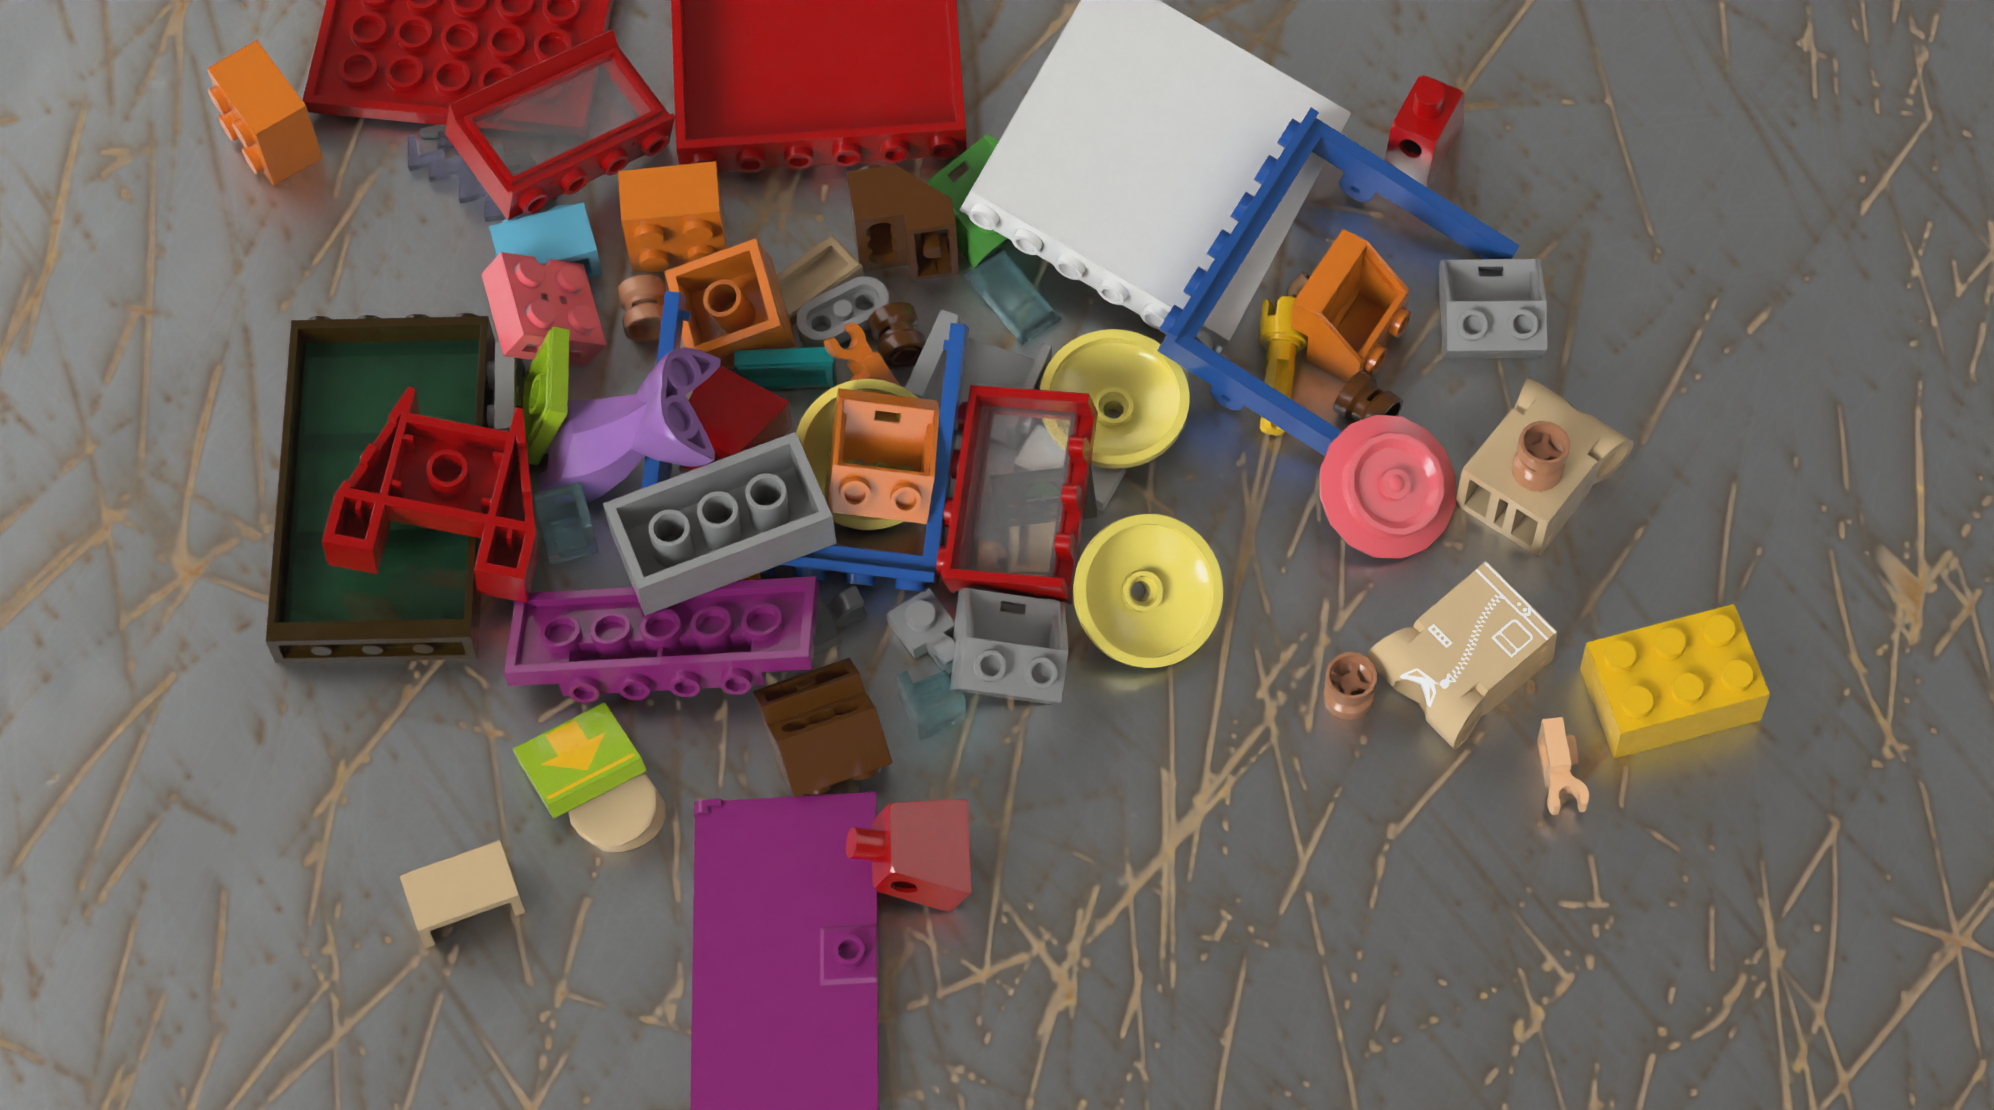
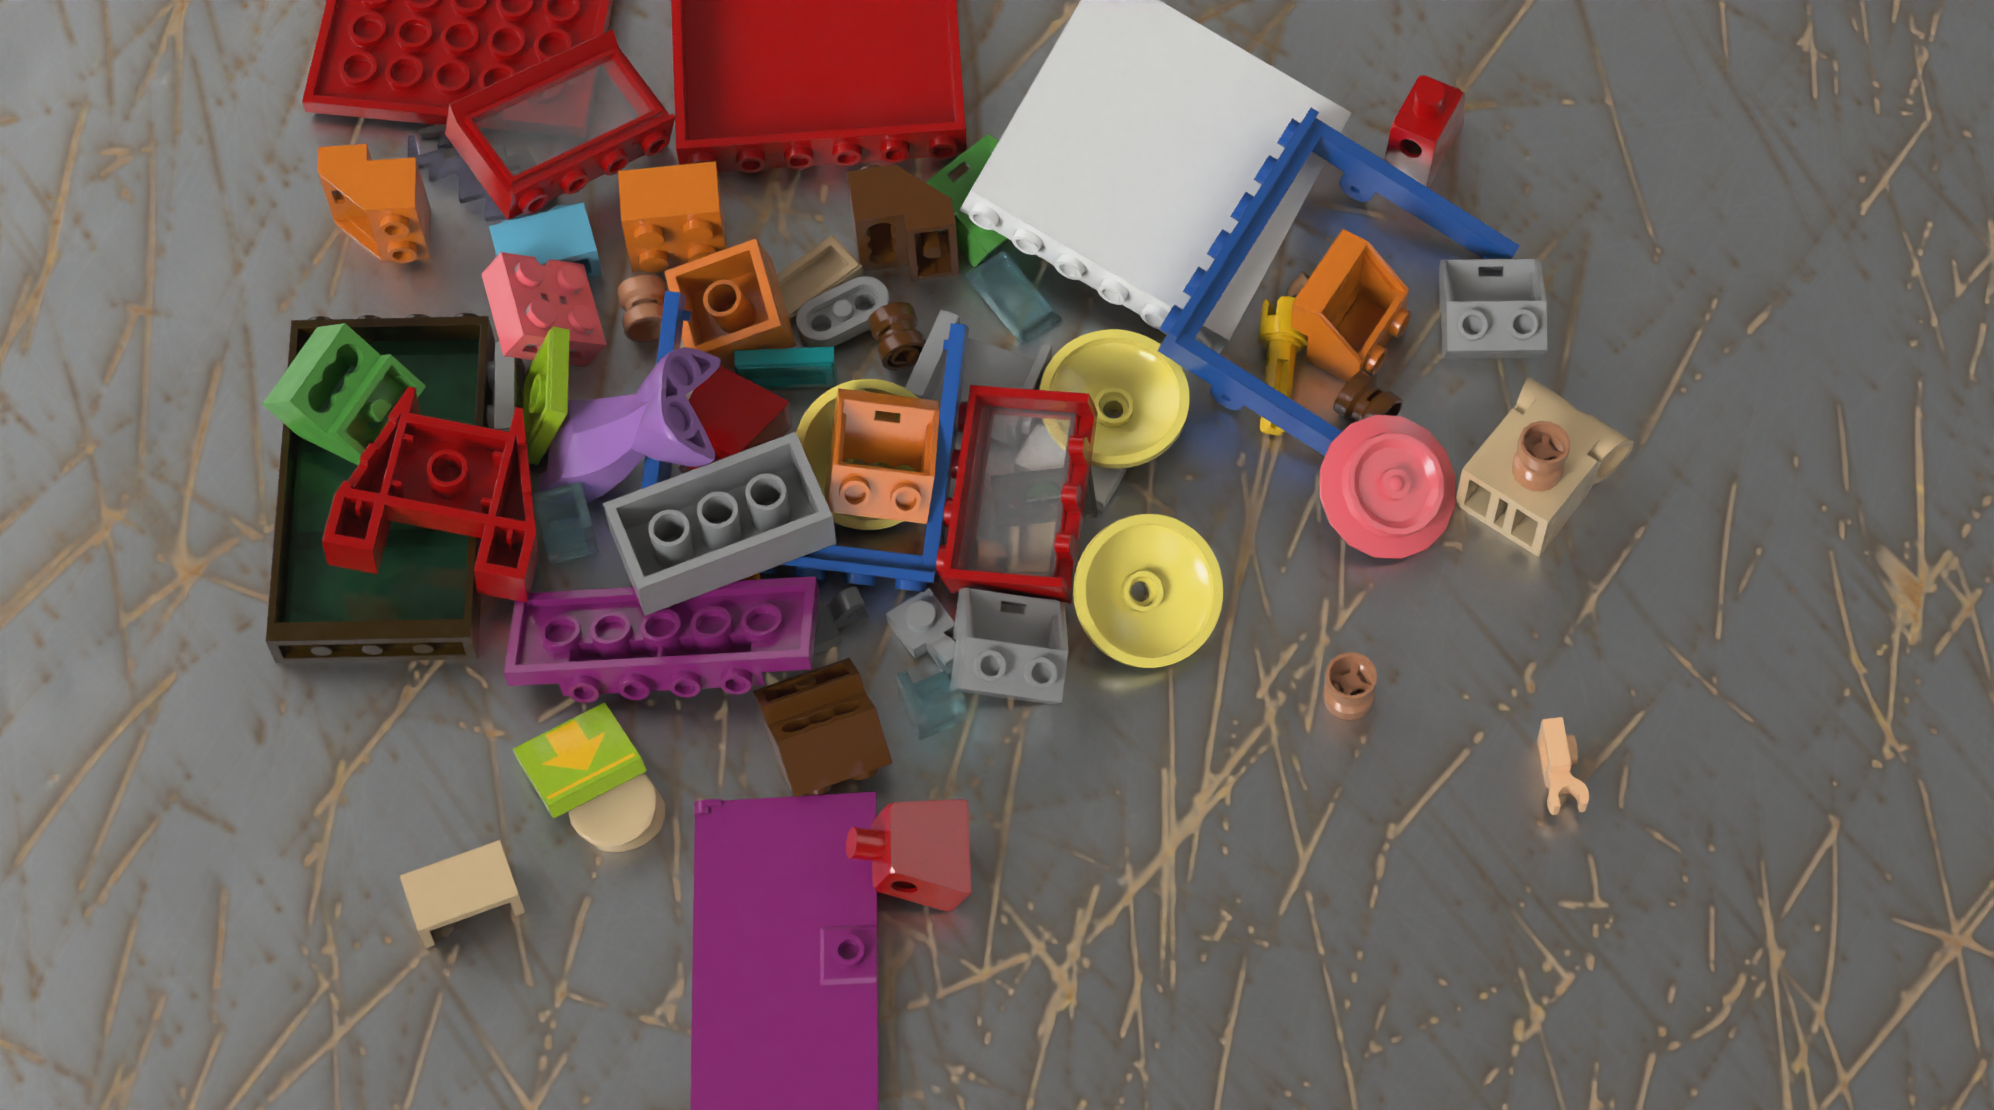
orange brick [207,40,323,186] -> none
orange plate [824,323,900,386] -> none
tan piece [1366,561,1557,750] -> none
yellow brick [1580,604,1770,759] -> none
none -> bright green piece [262,323,426,465]
none -> orange piece [318,144,431,263]

